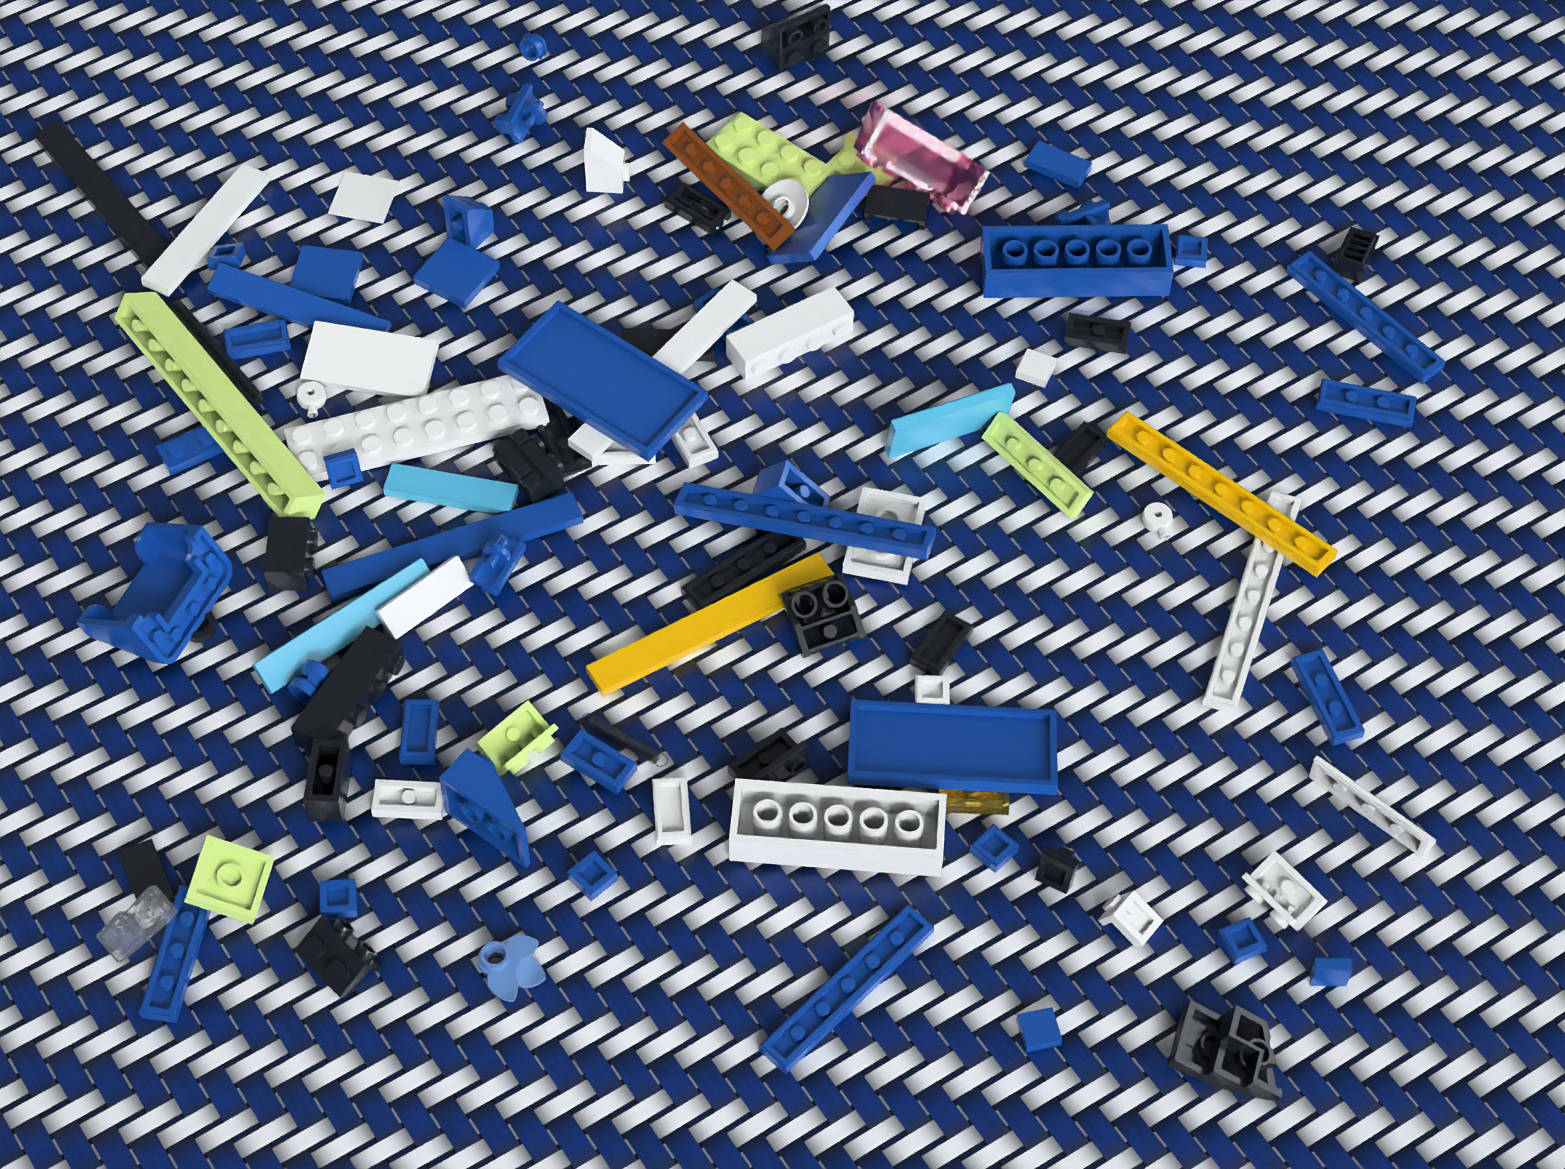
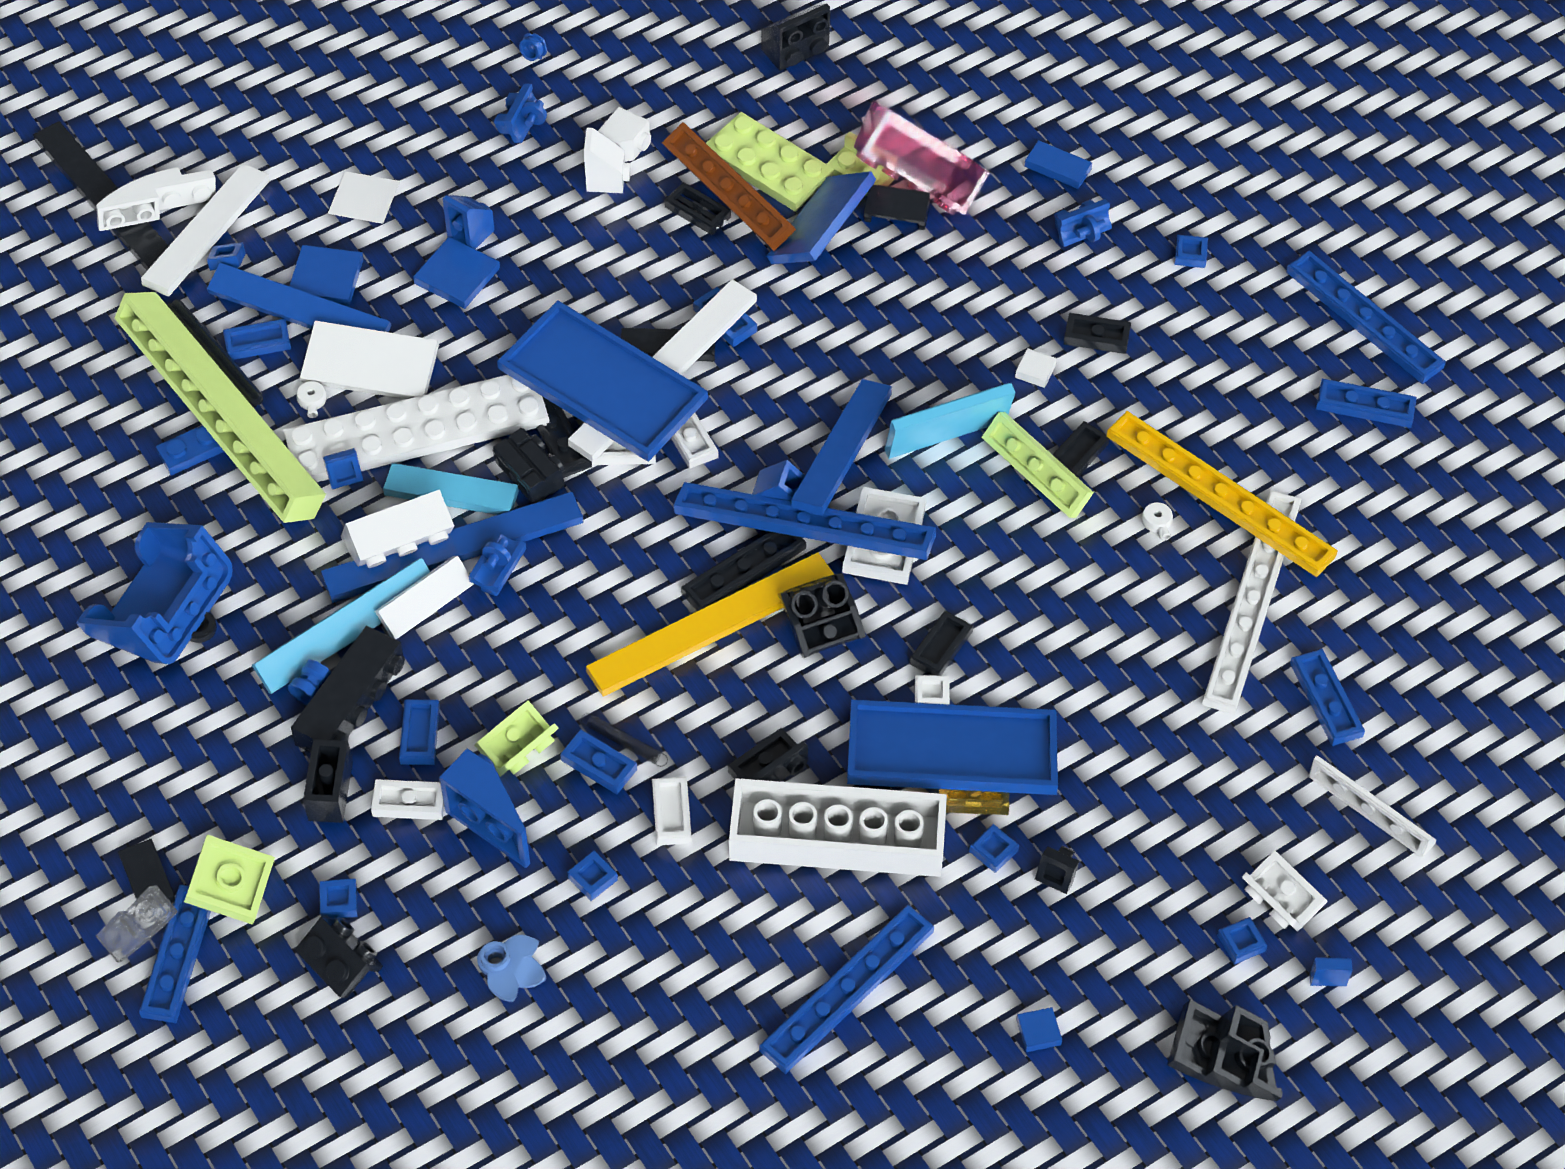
black brick [264,517,318,591] -> none
white brick [726,286,854,381] -> none
white dish [761,179,809,229] -> none
blue brick [980,224,1174,298] -> none
white bracket [1098,890,1163,948] -> none
black slope [1333,226,1380,283] -> none
none -> white slope [96,167,216,231]
none -> white slope [341,489,454,568]
none -> white slope [598,107,651,162]
none -> blue tile [791,379,892,516]

